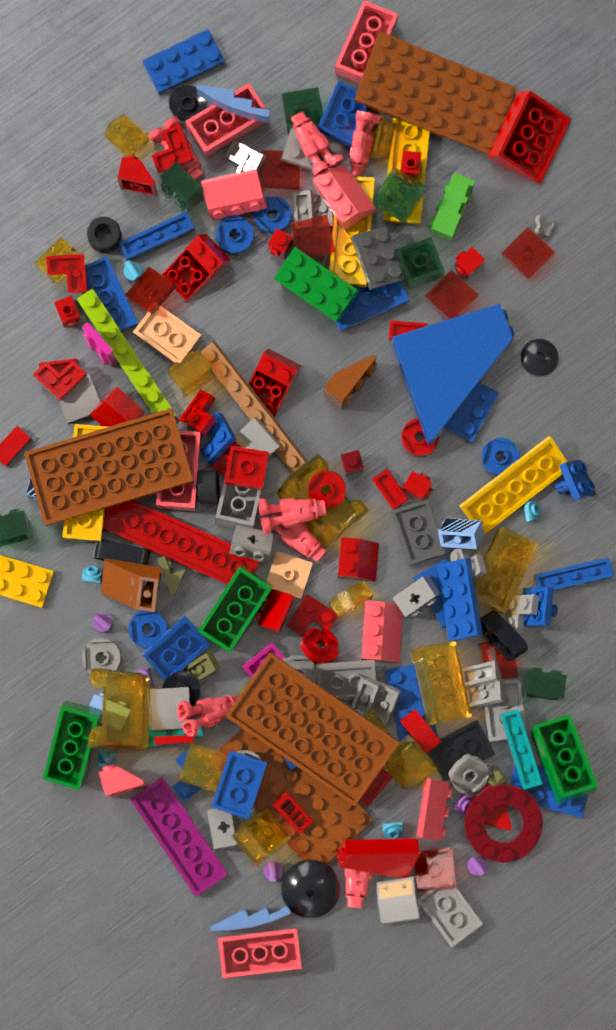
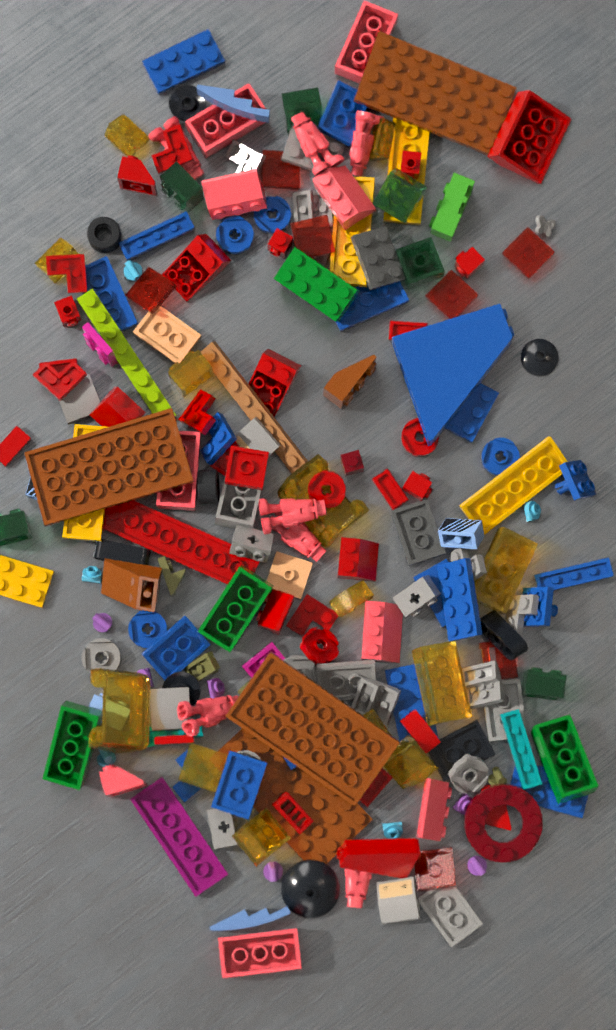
none -> medium lavender plate [206,678,225,698]

